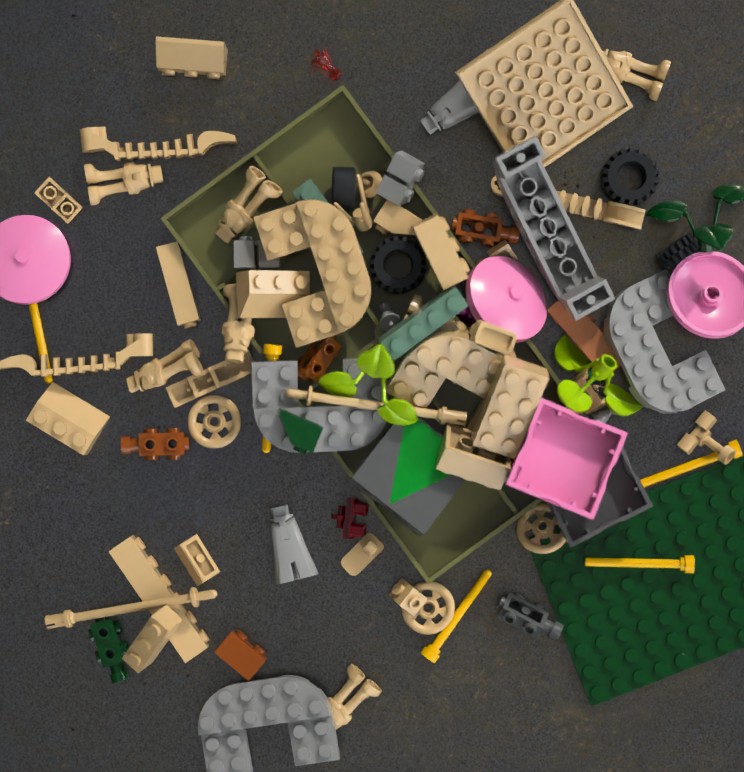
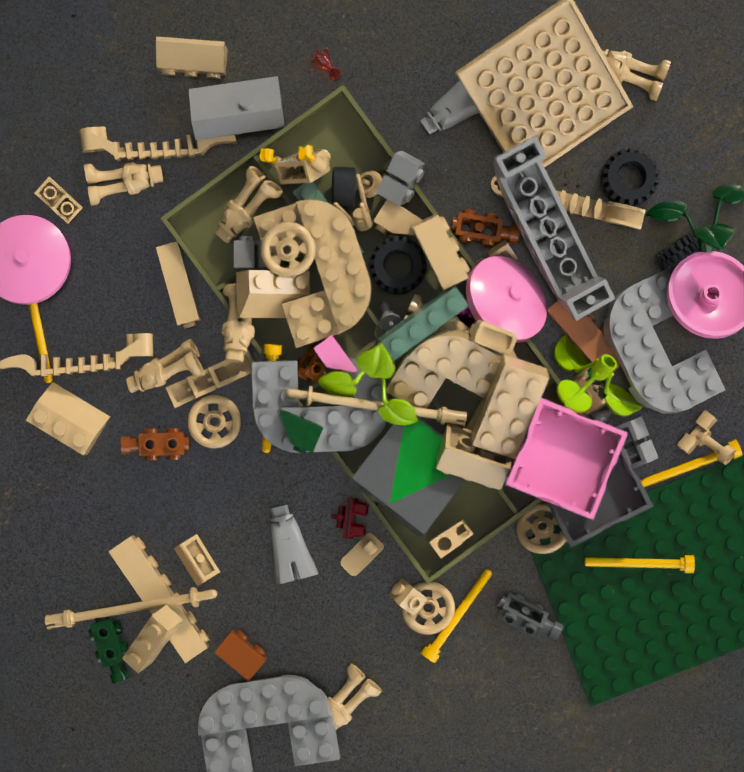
none -> light grey brick [189,76,285,140]
none -> tan torso [259,145,331,184]
none -> tan plate [261,222,315,277]
none -> bright pink slope [313,335,358,373]
none -> tan leg [428,519,474,558]
none -> light grey piece [614,416,659,469]

